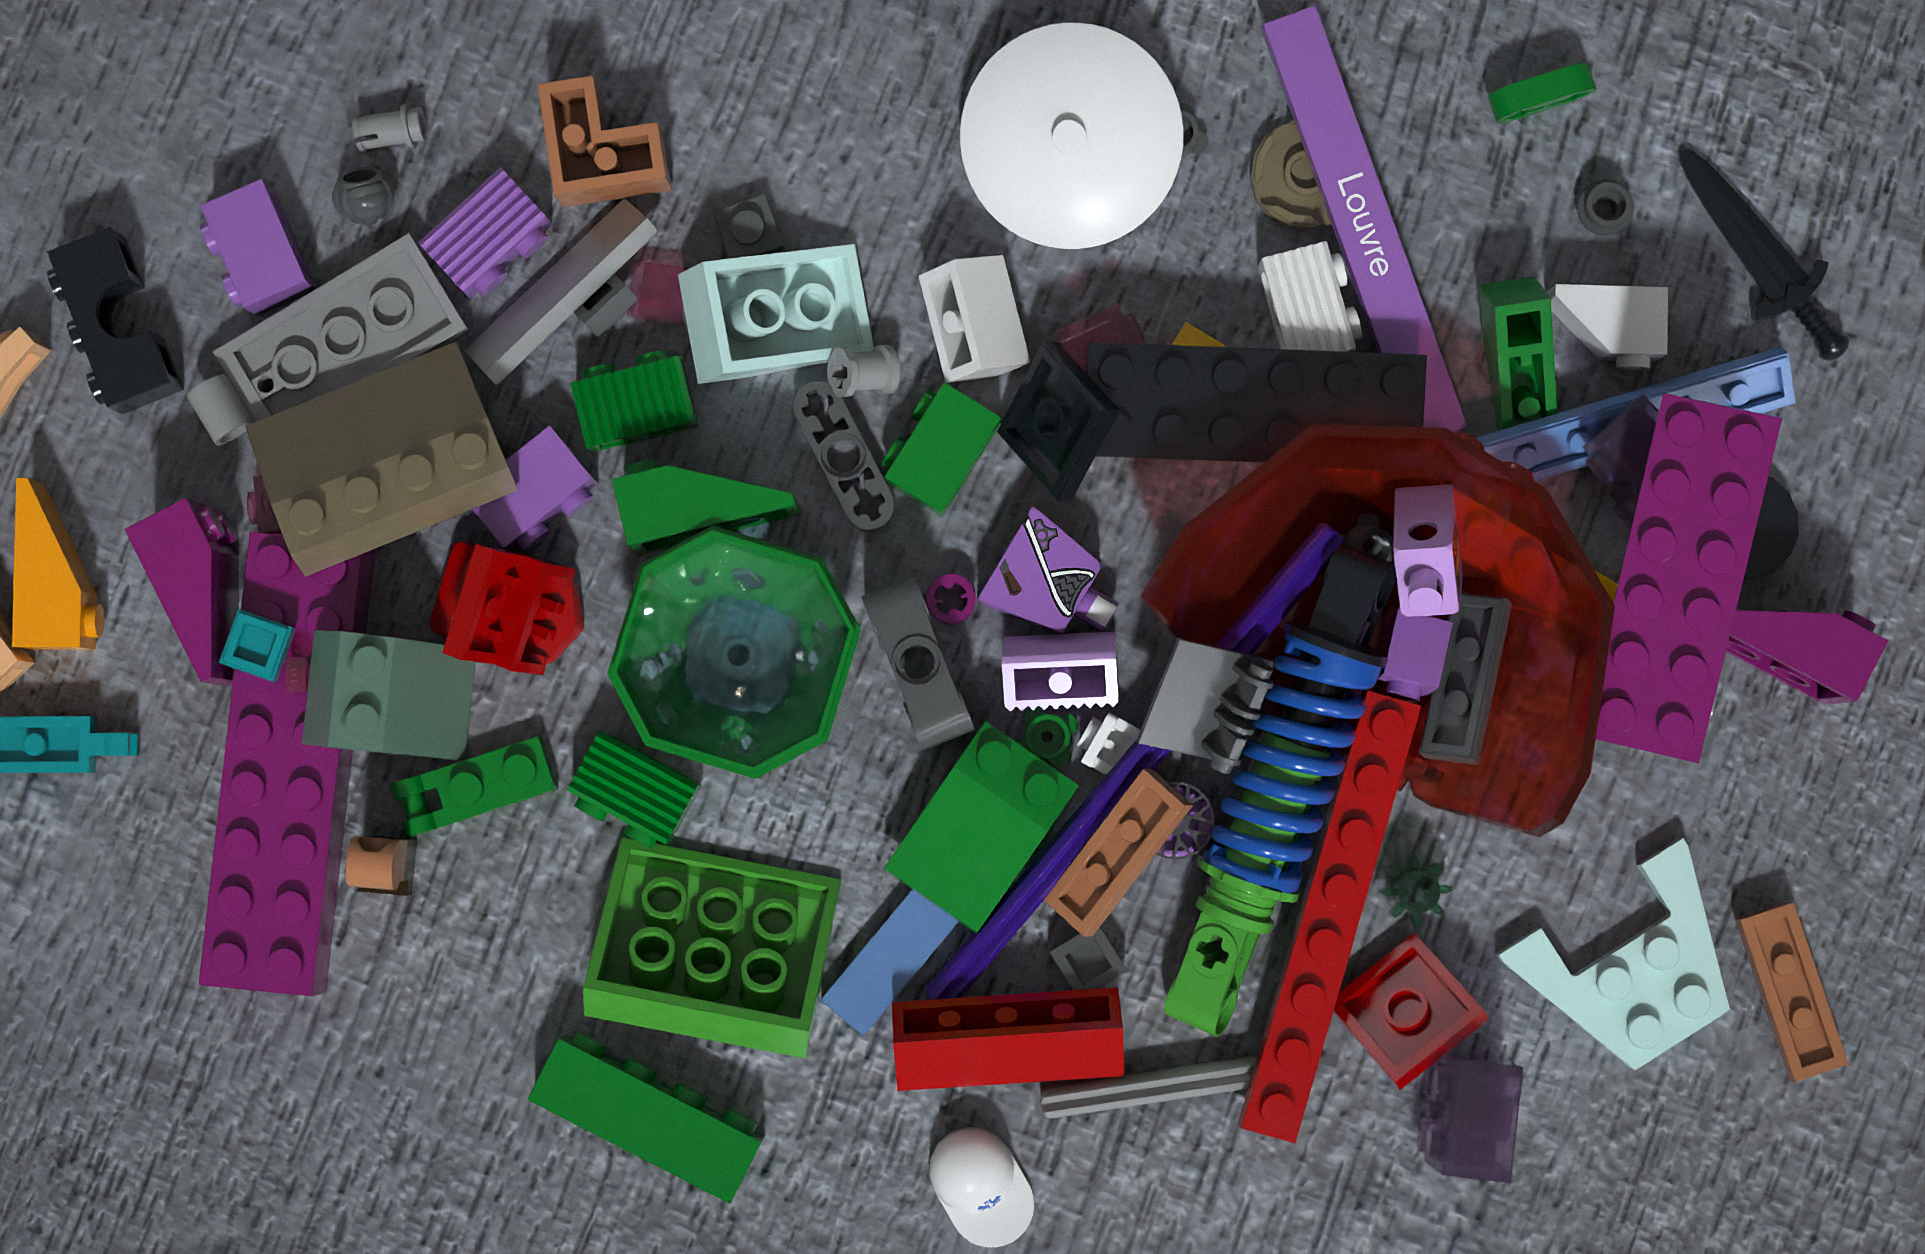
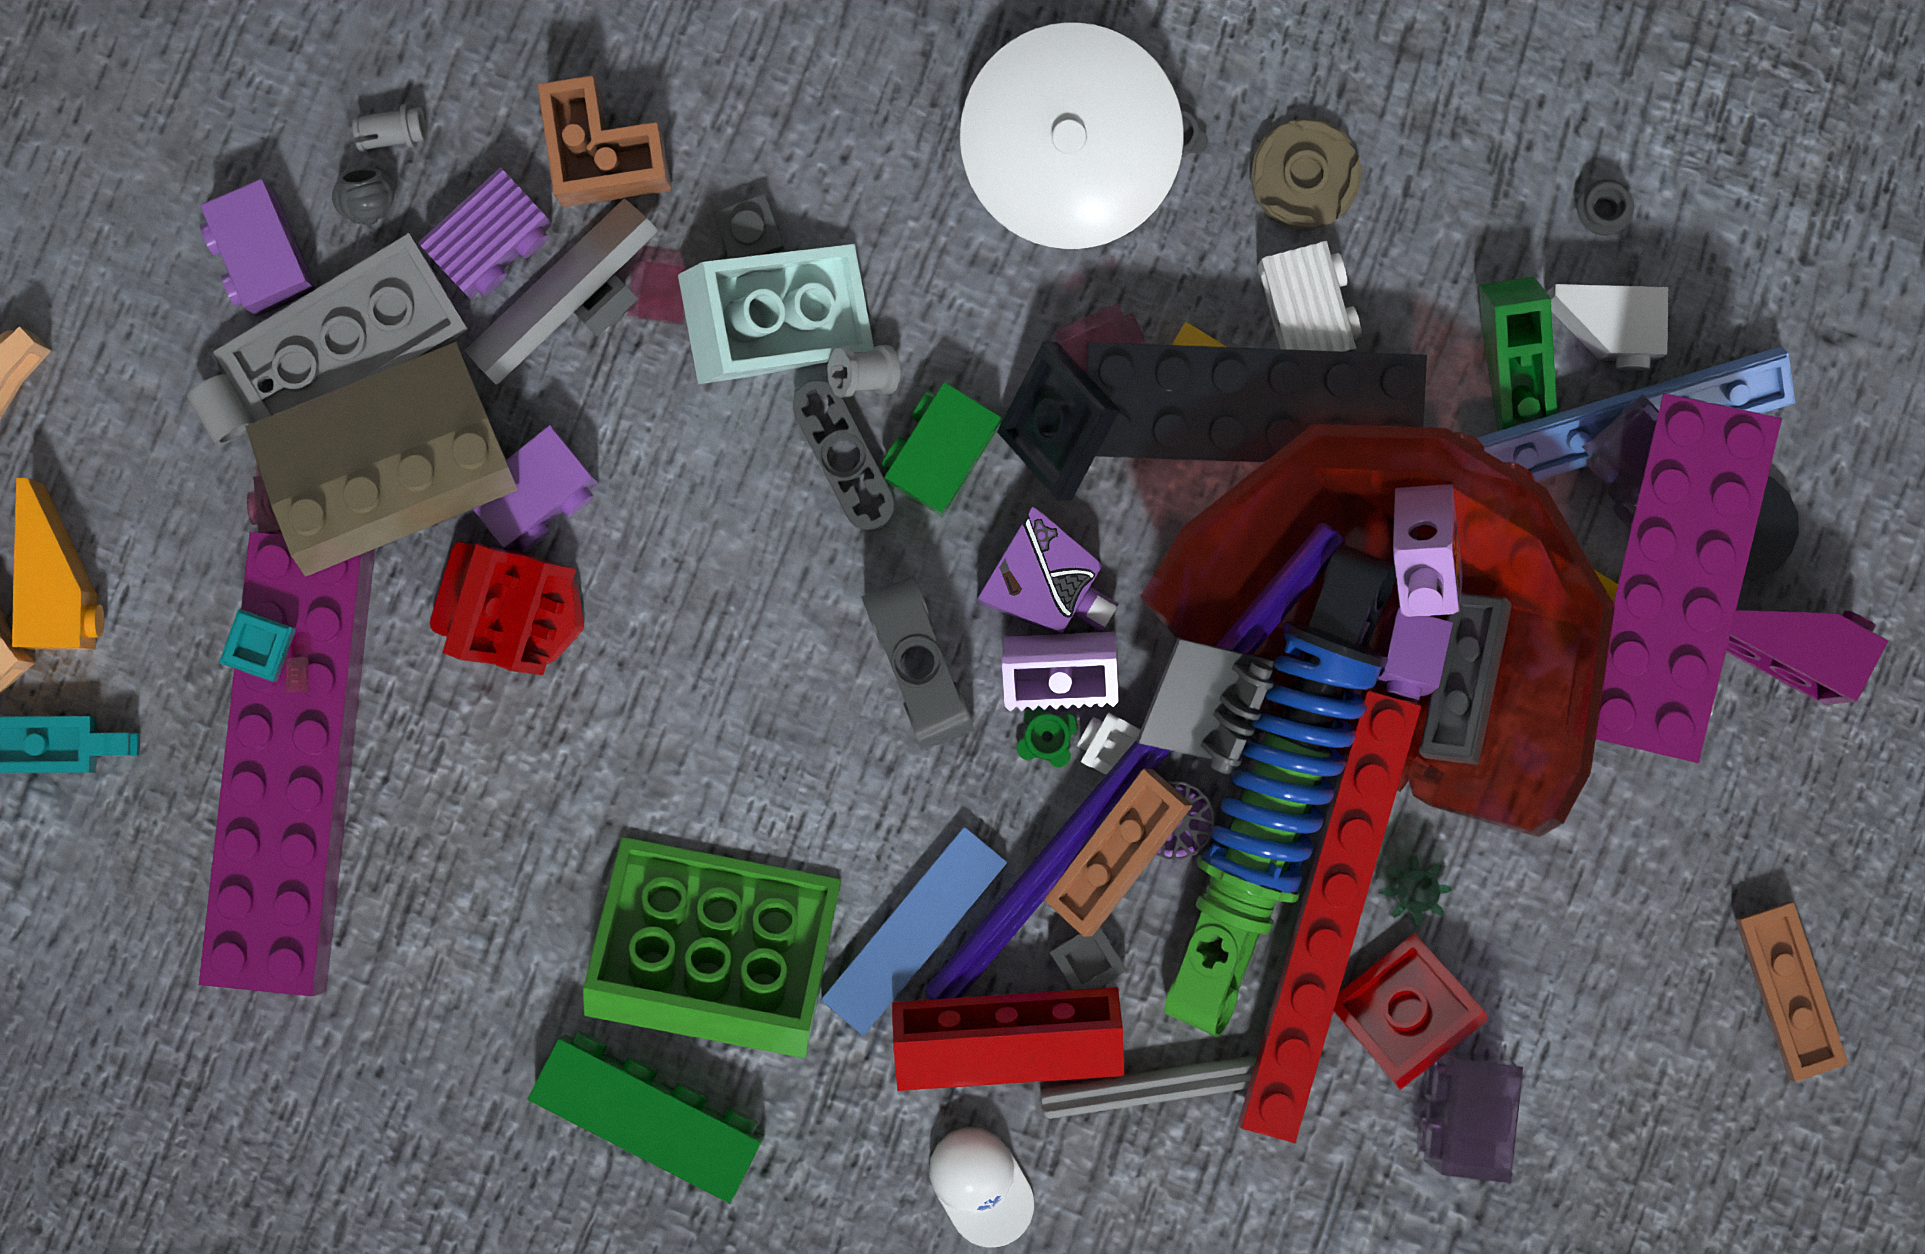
black arch [47,227,184,414] -> none
magenta slope [124,498,239,686] -> none
sand green slope [302,630,476,760] -> none
nougat leg [346,835,417,896] -> none
green plate [390,736,558,838] -> none
green brick [567,731,702,849] -> none
green brick [570,350,699,453] -> none
clear light blue rock [607,525,861,779] -> none
green slope [612,460,802,555] -> none
green slope [884,721,1079,933] -> none
white brick [919,255,1031,384] -> none
magenta bush [926,574,976,625] -> none
medium lavender tile [1260,5,1468,443] -> none
dark grey plate [1341,513,1394,562] -> none
green beam [1488,62,1597,124] -> none
light aqua wing [1495,838,1730,1070] -> none
black sword [1679,149,1849,361] -> none

